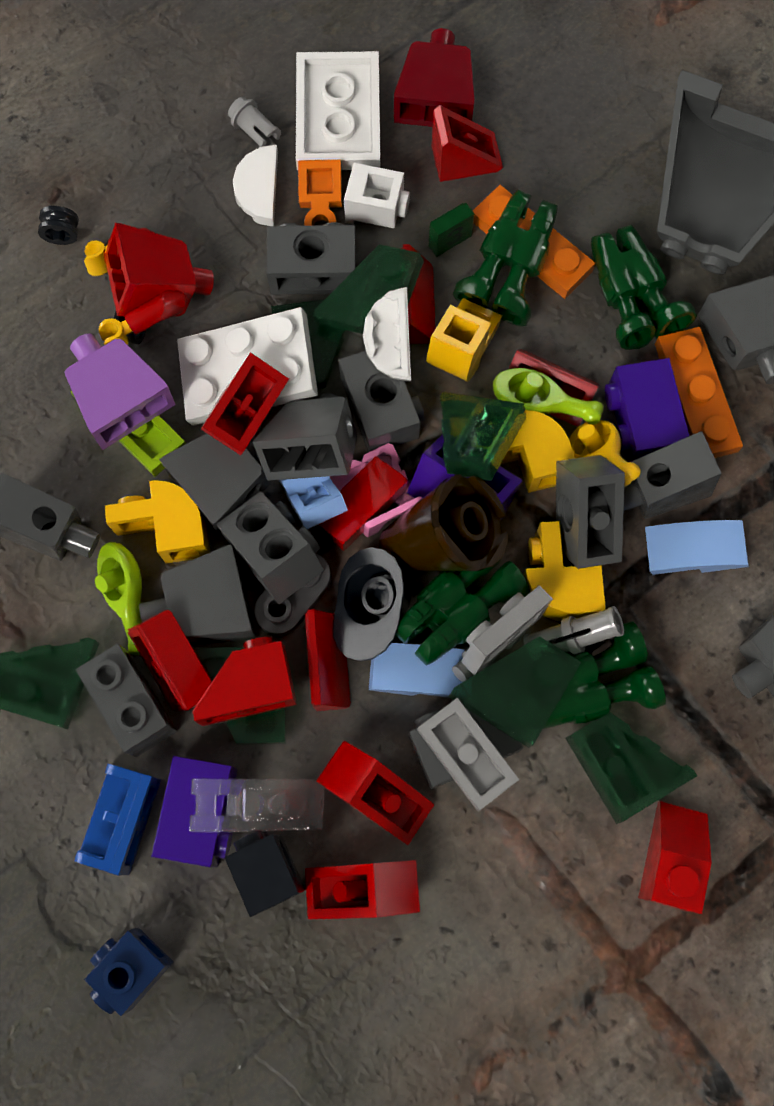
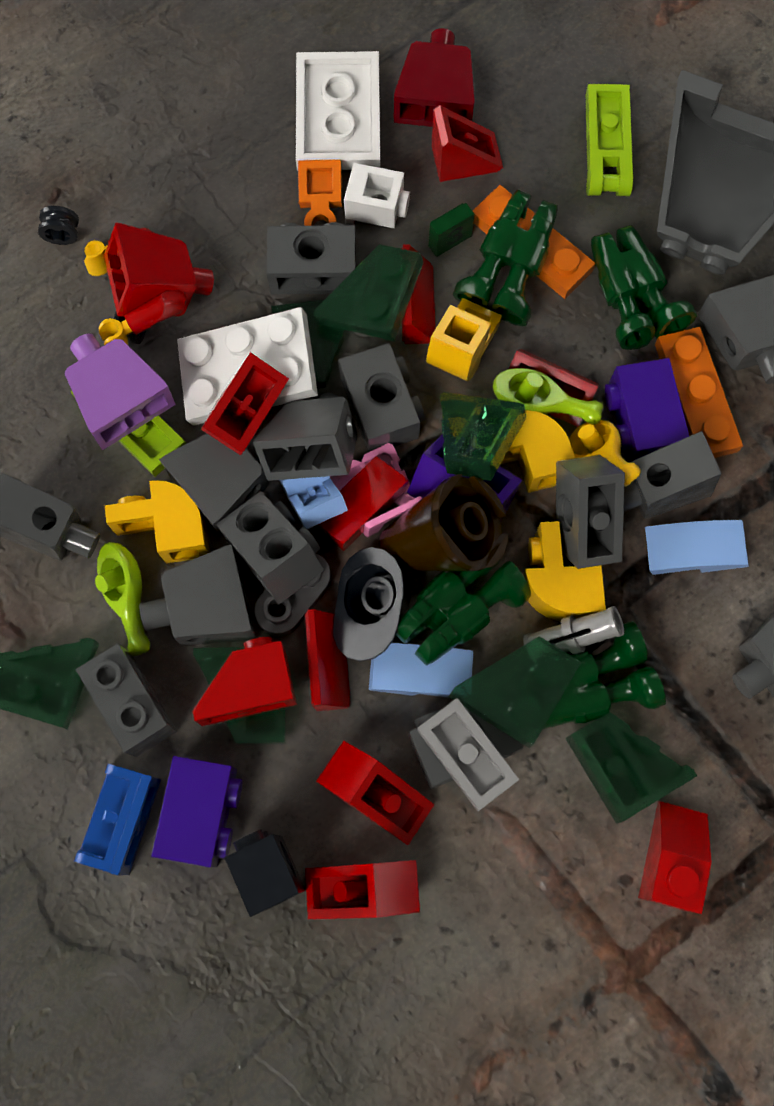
dark blue brick [84,927,174,1016] -> none
red slope [127,610,212,711] -> none
clear plate [189,778,324,833] -> none
light grey pin [228,96,281,147] -> none
white tile [233,144,278,226] -> none
white tile [363,287,411,382] -> none
light grey plate [452,585,553,682] -> none
none -> lime plate [585,84,633,196]

